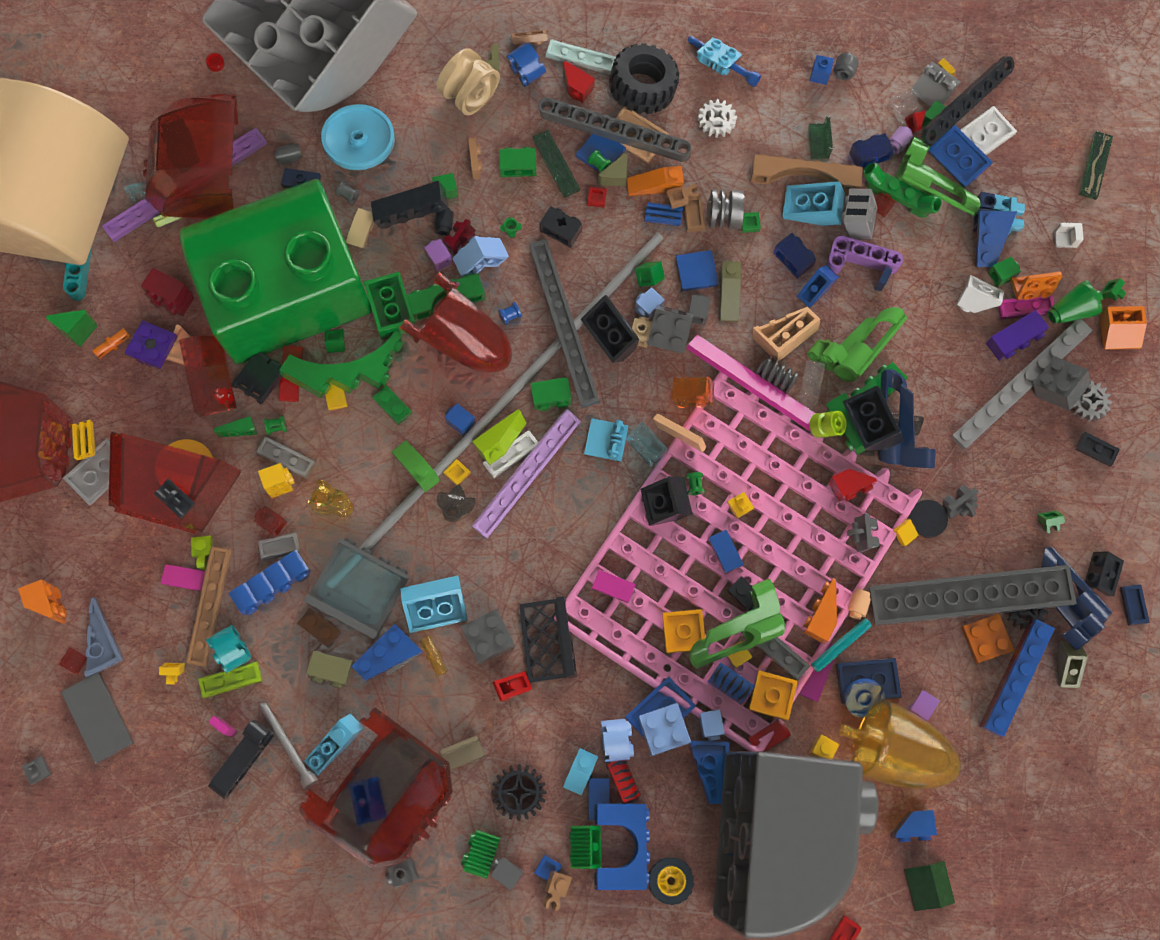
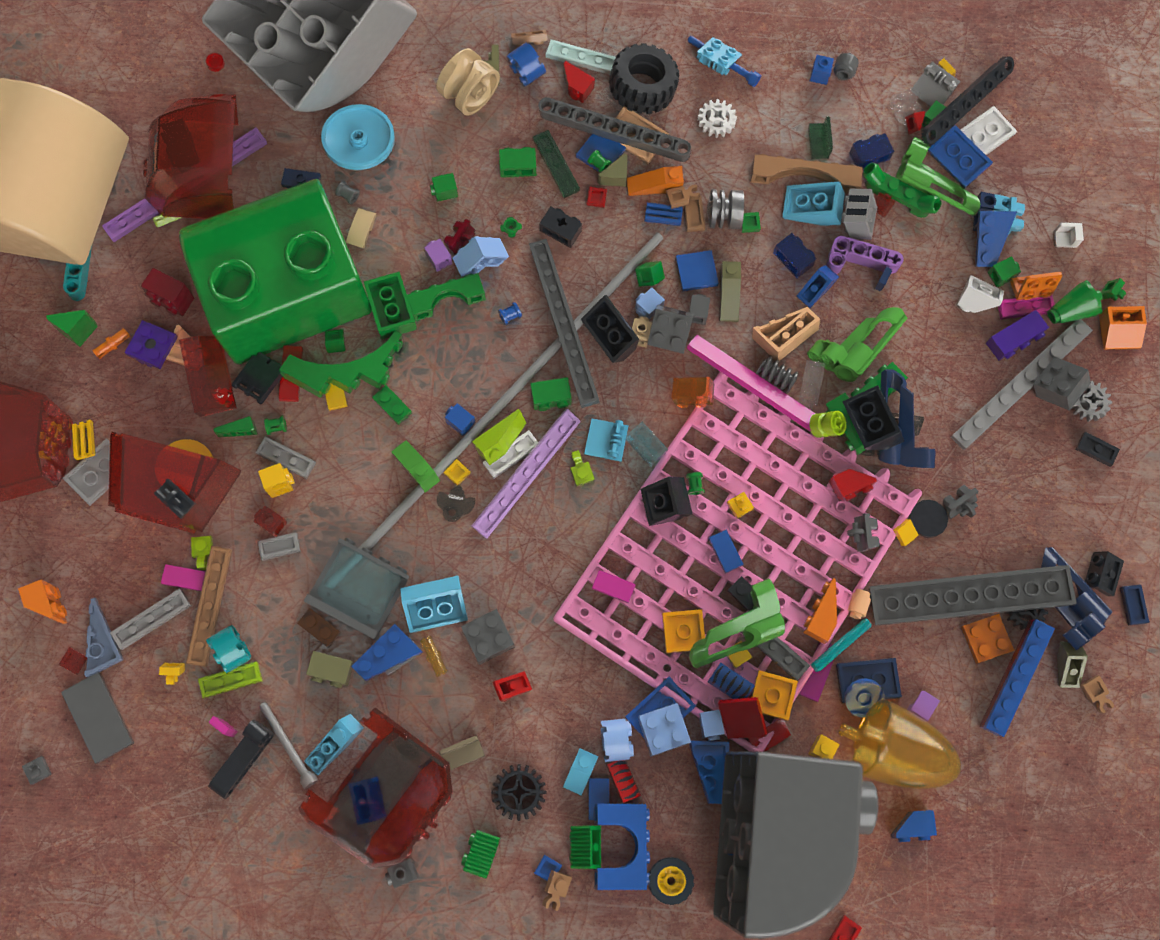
clear light blue tile [124,181,146,202] -> none
blue brick [228,550,311,615] -> none
dark grey brick [274,143,302,165] -> none
clear yellow piece [308,480,354,518] -> none
black brick [371,180,448,229] -> none
clear red windscreen [399,272,512,373] -> none
black brick [434,208,454,236] -> none
medium nougat plate [468,138,483,179] -> none
dark grey brick [490,857,524,890] -> none
black fence [519,596,577,683] -> none
light nougat tile [653,414,706,453] -> none
lavender brick [887,126,913,154] -> none
dark green slope [904,861,955,911] -> none
green tile [1037,510,1065,533] -> none
clear green tile [1078,131,1113,200] -> none
none -> light grey plate [110,588,191,650]
none -> lime plate [570,450,595,487]
none -> red tile [718,697,768,739]
none -> medium nougat plate [1080,675,1114,713]

